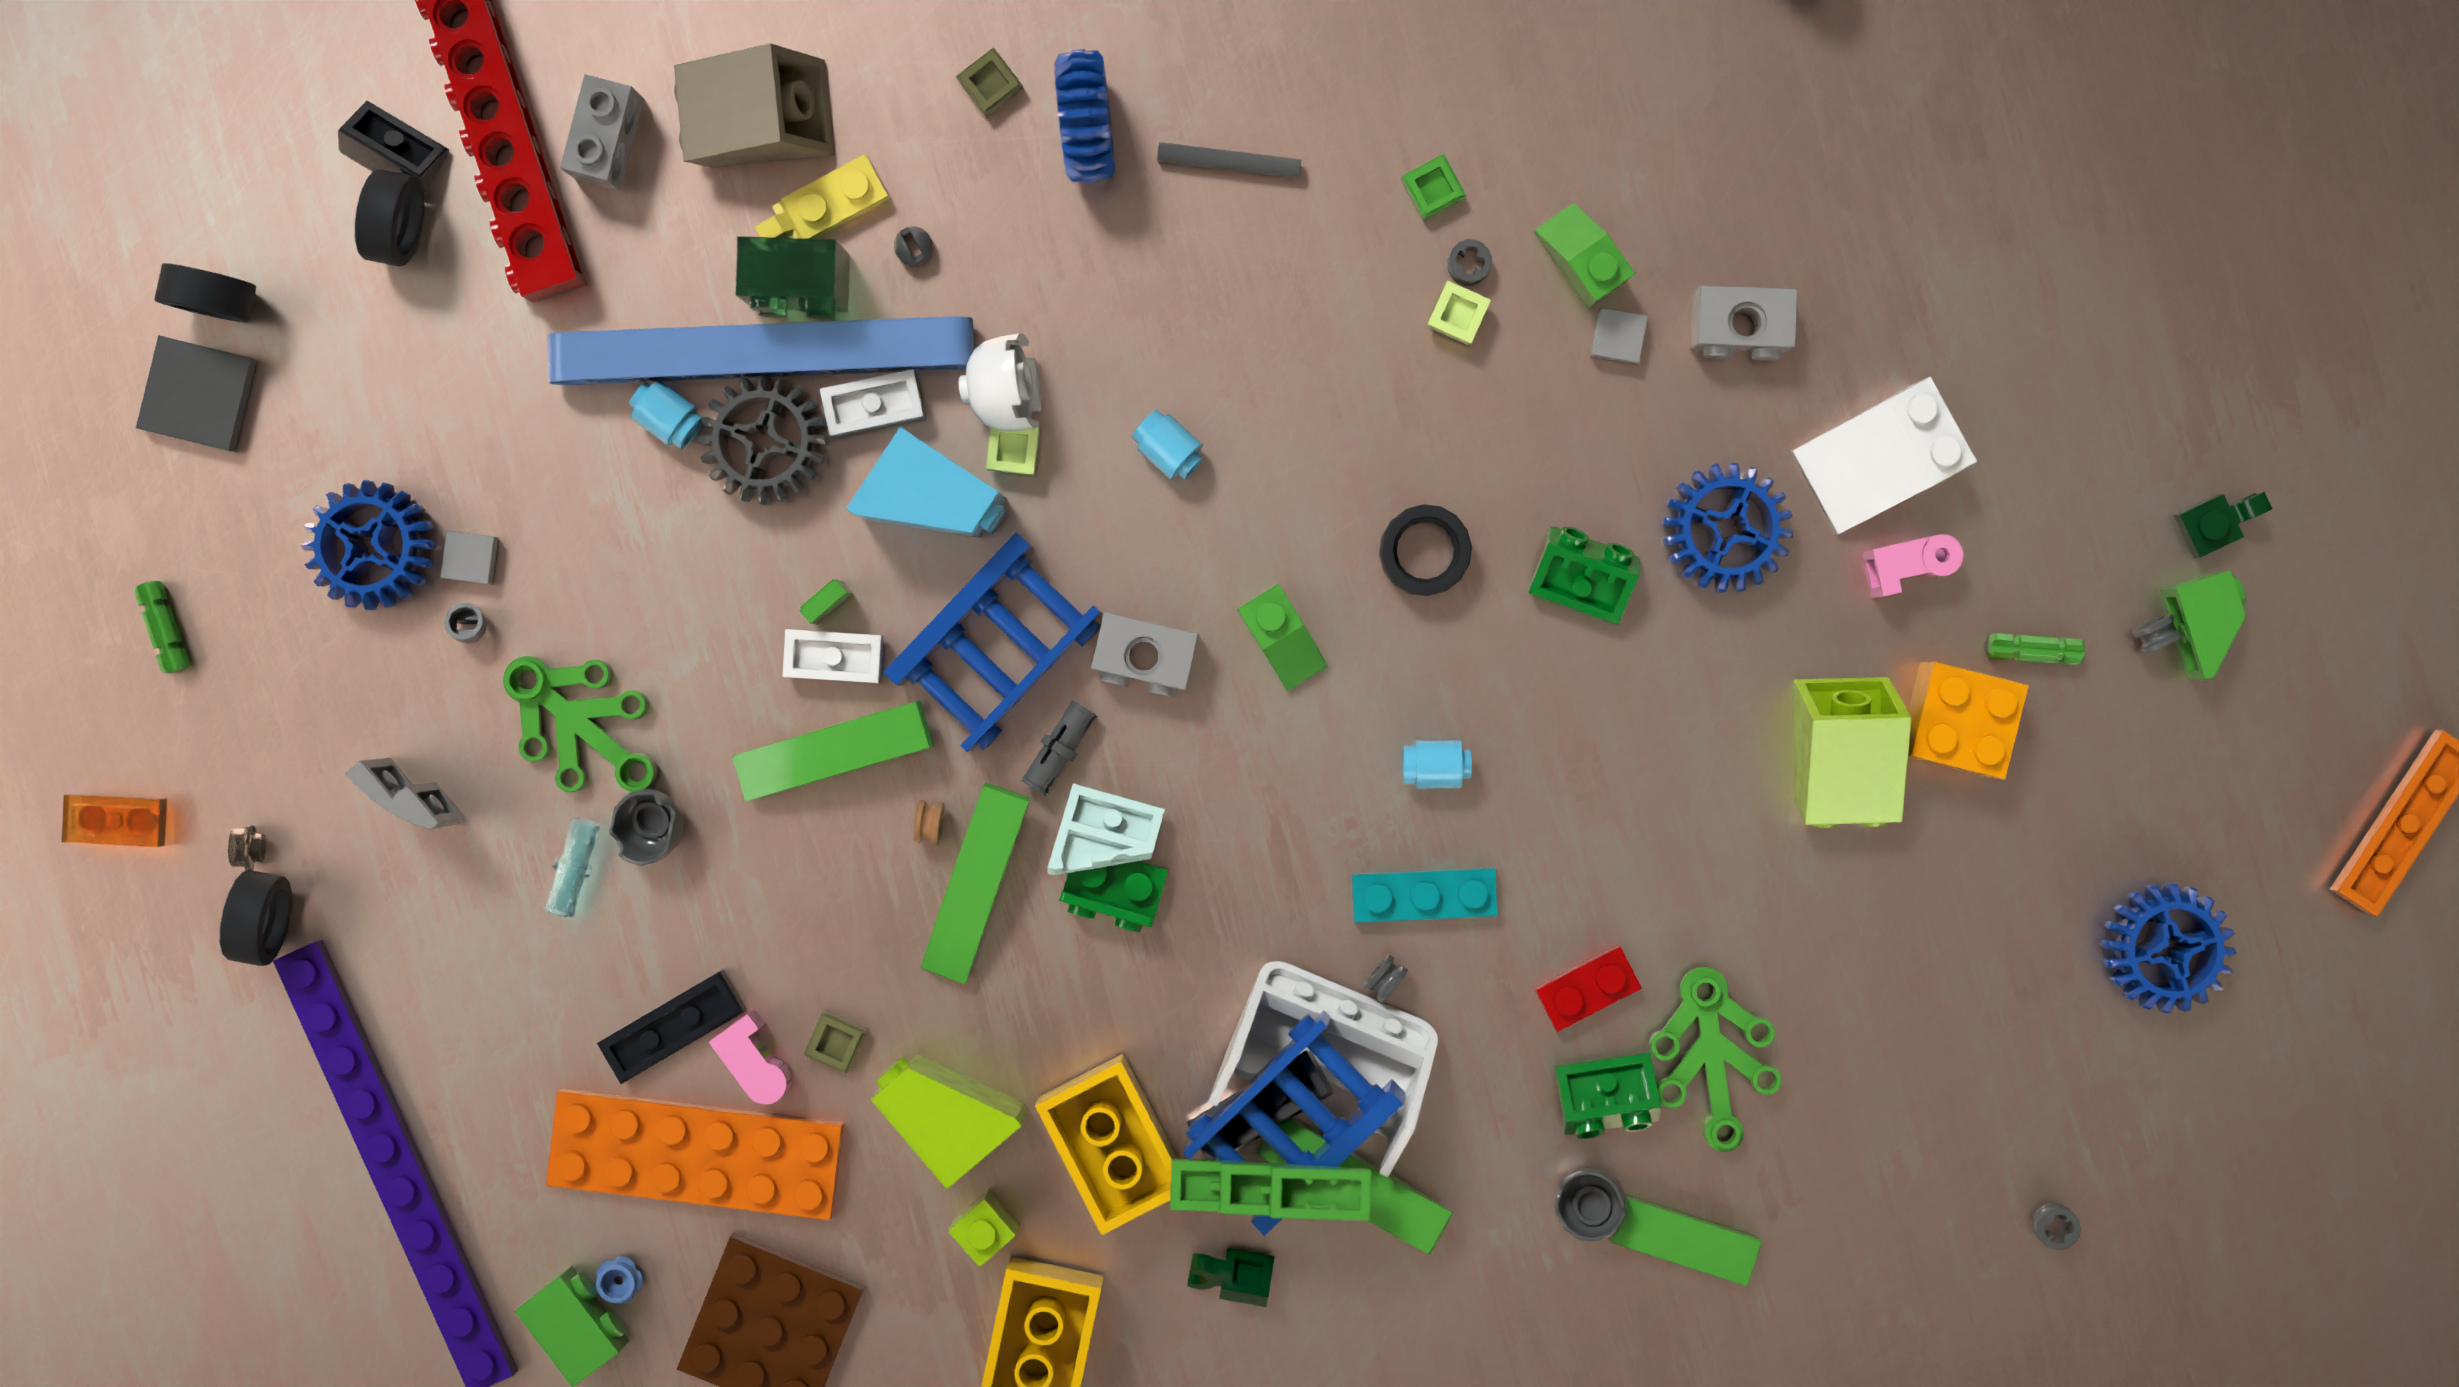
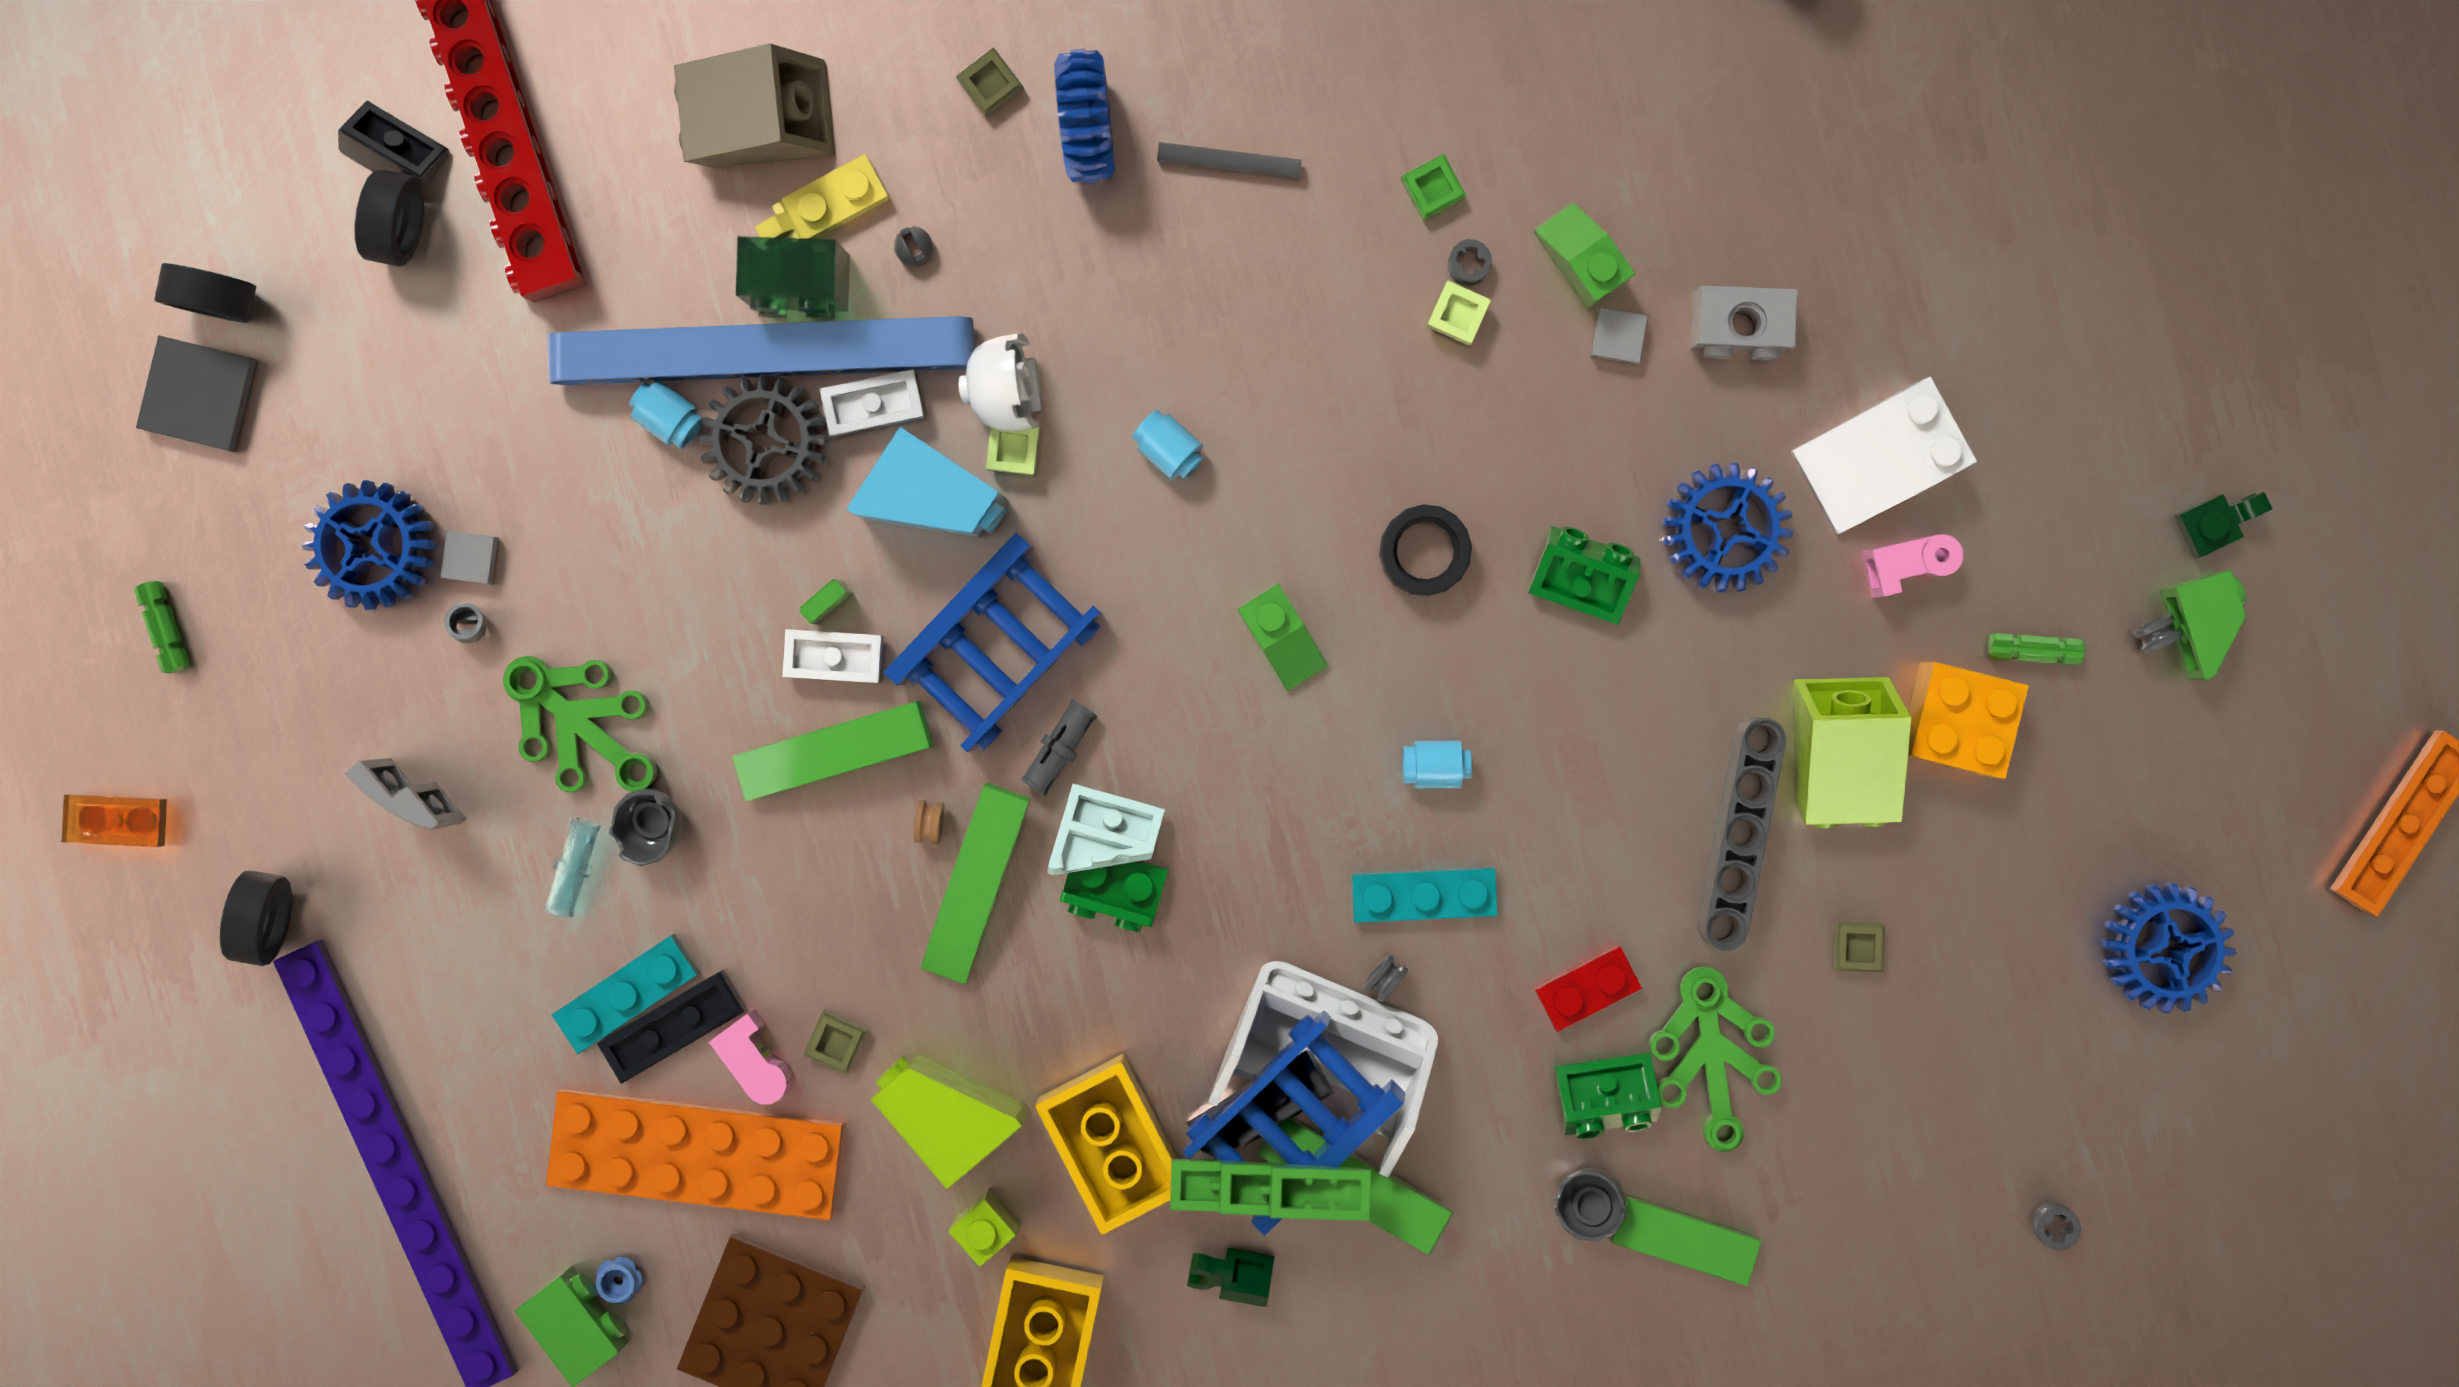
clear smoke plate [228,825,266,871] -> none
light grey brick [560,74,644,191] -> none
light grey brick [1091,612,1199,697] -> none
none -> teal plate [552,934,700,1054]
none -> dark grey beam [1697,718,1786,951]
none -> olive tile [1832,922,1885,972]

